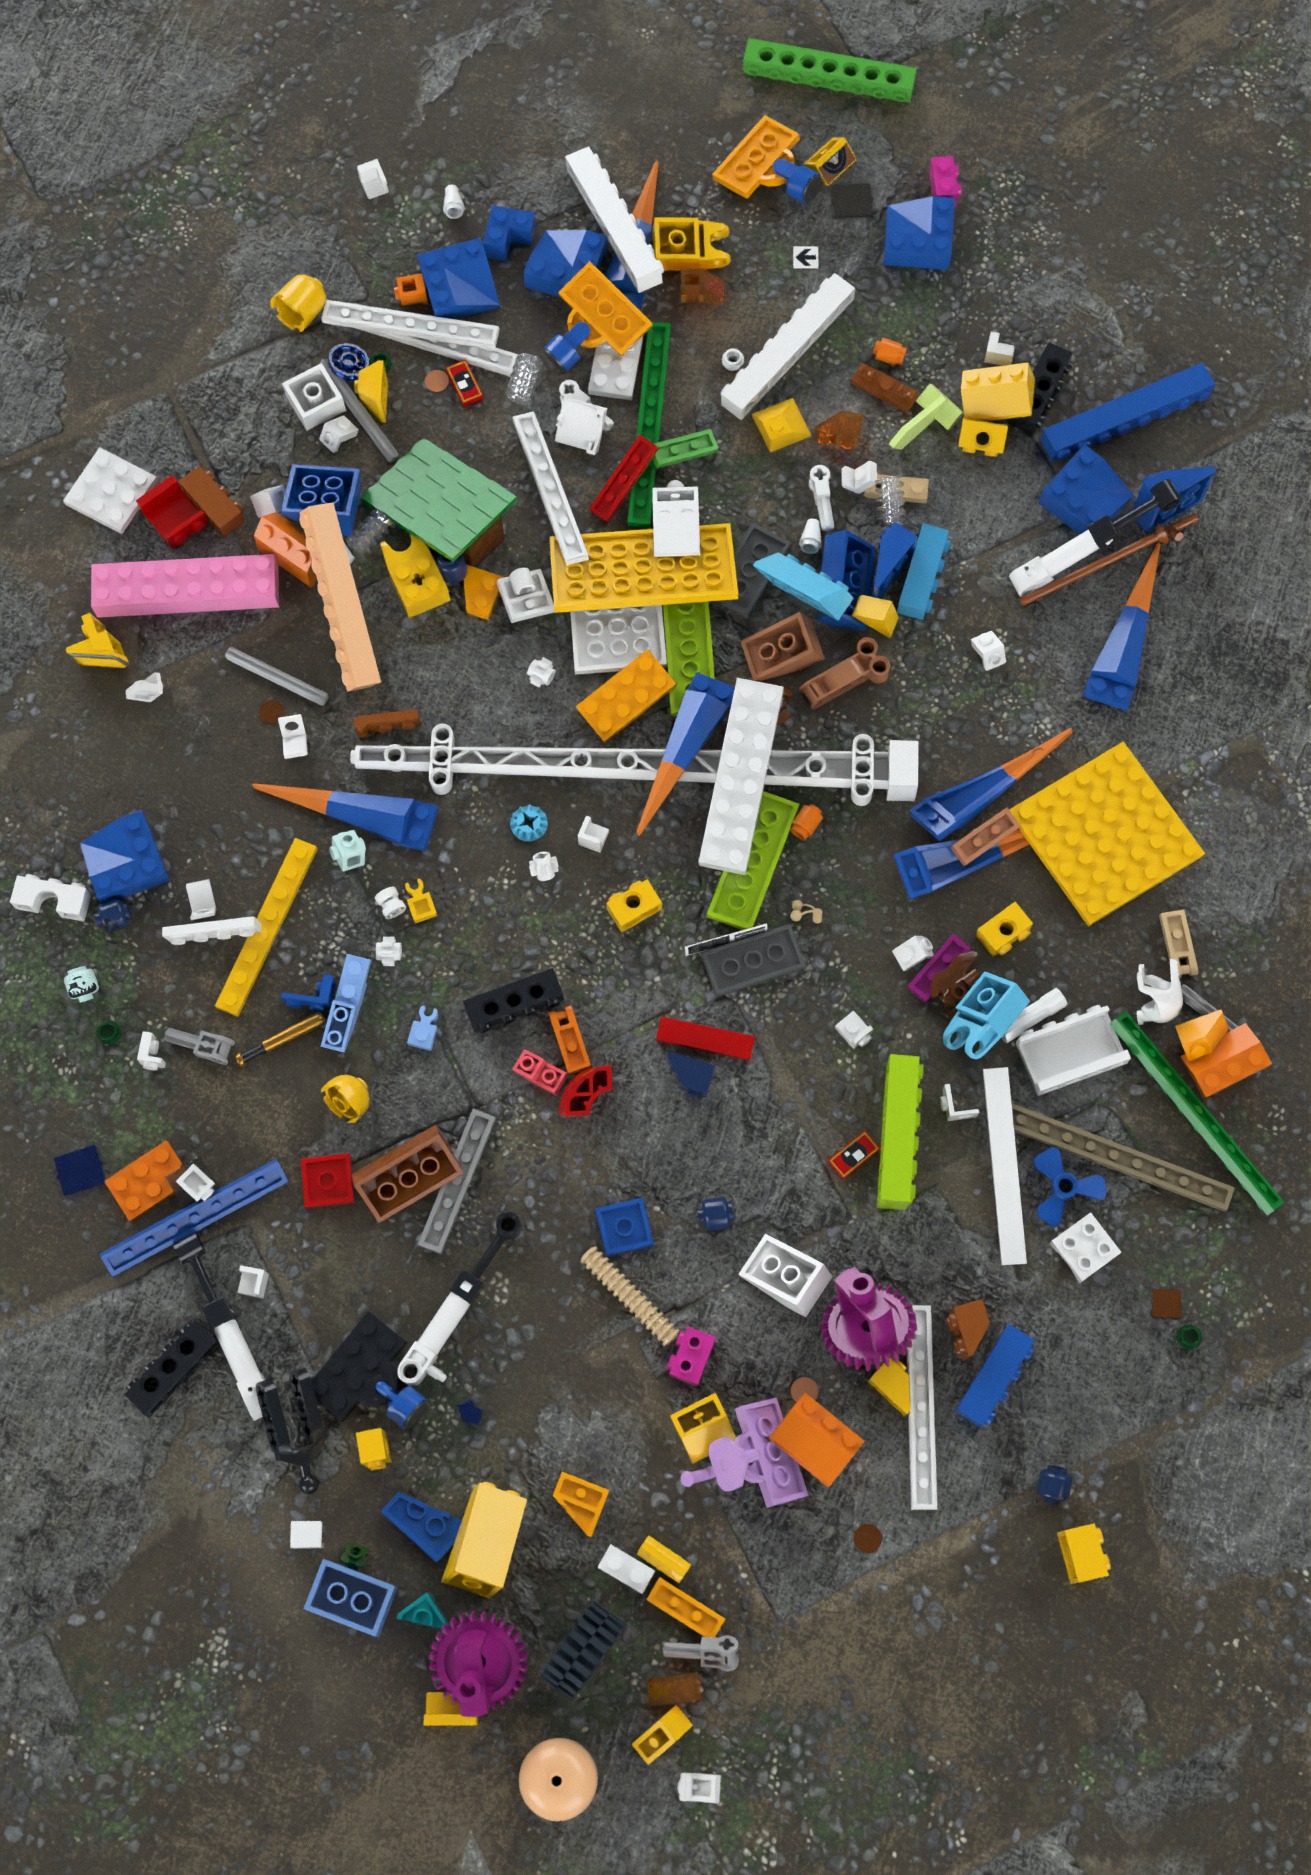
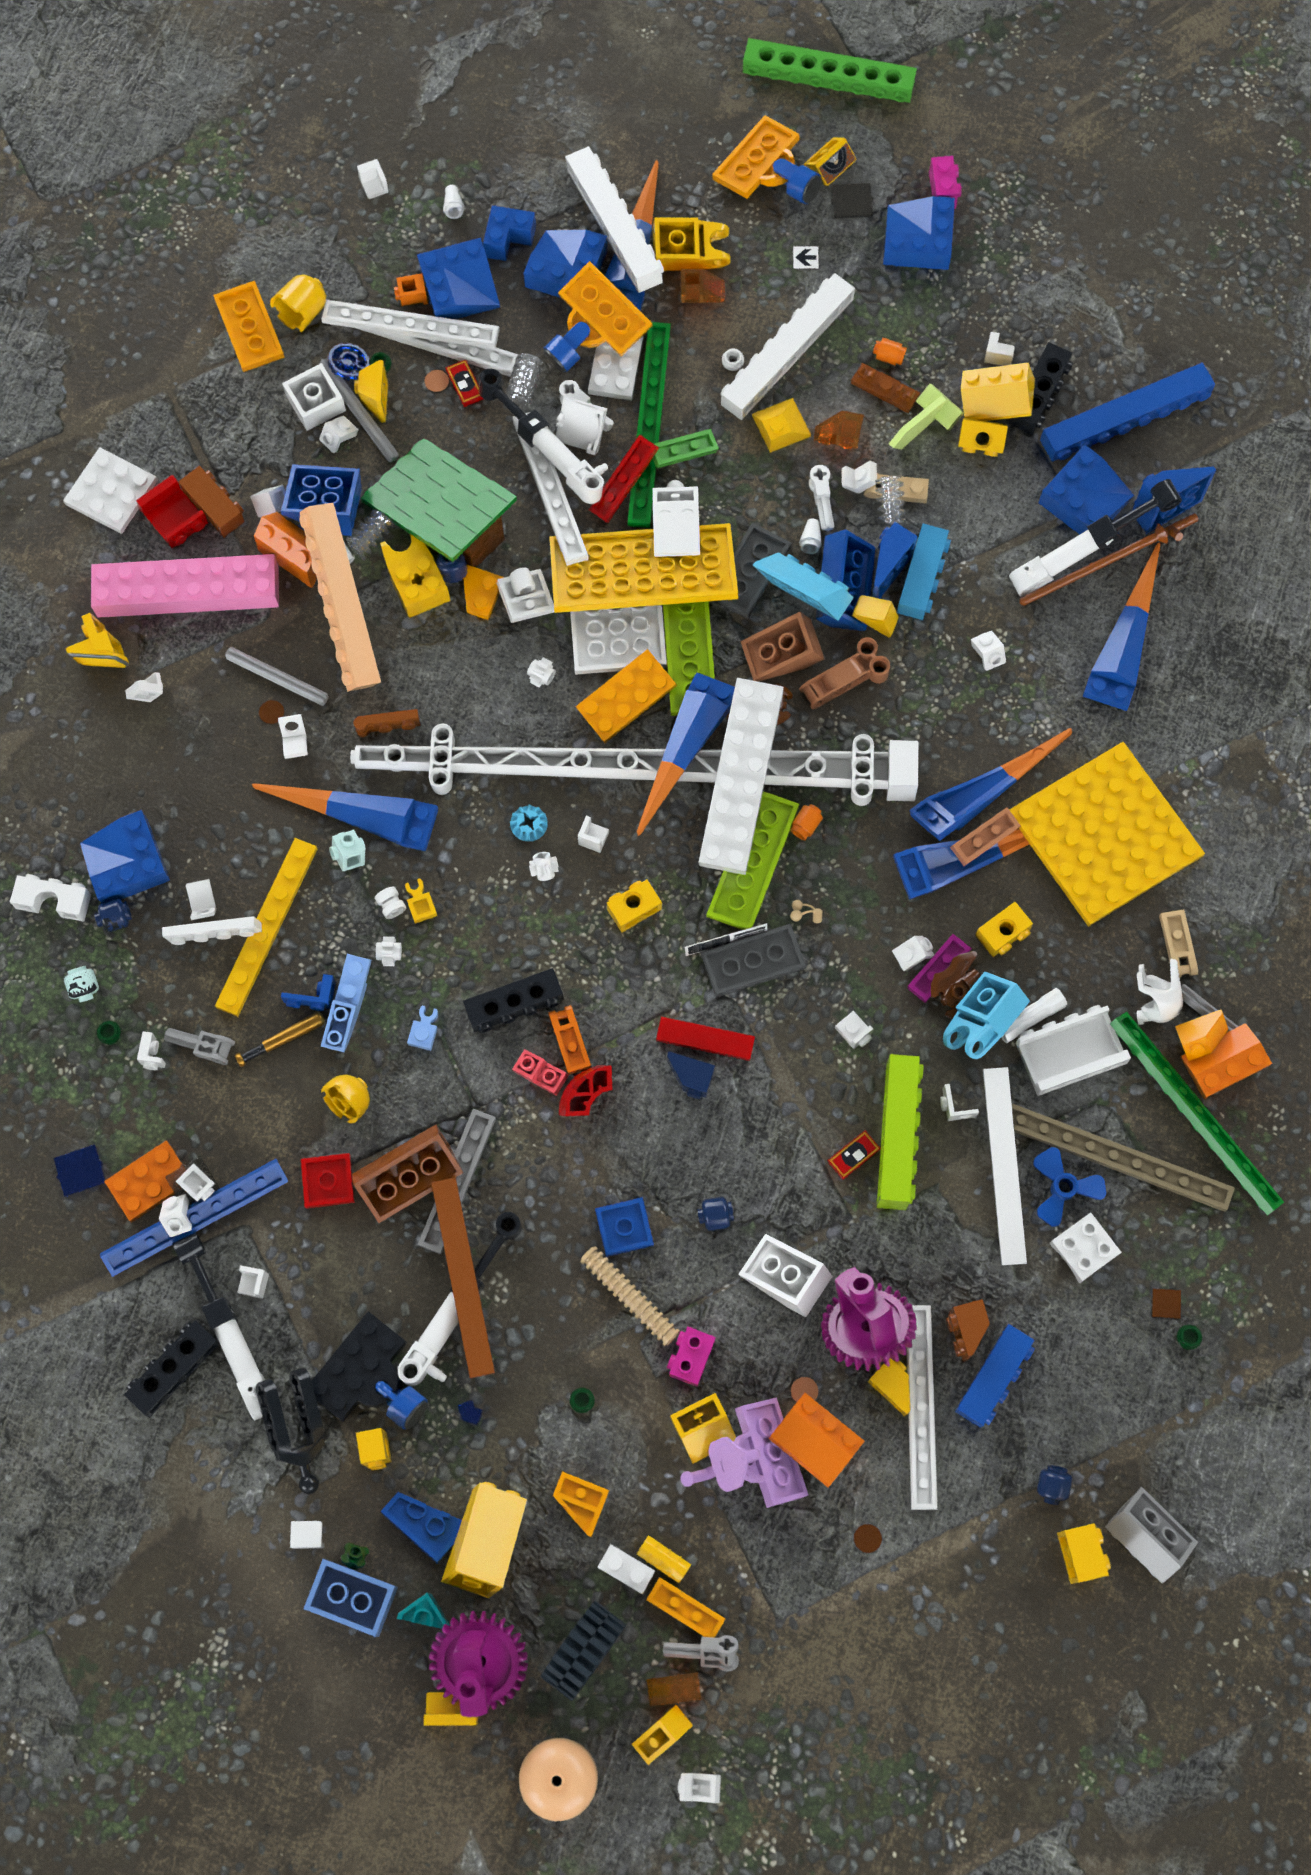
none -> white bracket [159,1194,192,1237]
none -> light orange plate [213,280,285,372]
none -> dark orange tile [431,1177,495,1379]
none -> white piece [479,368,608,504]
none -> dark green plate [570,1388,595,1413]
none -> light grey slope [1105,1487,1198,1584]

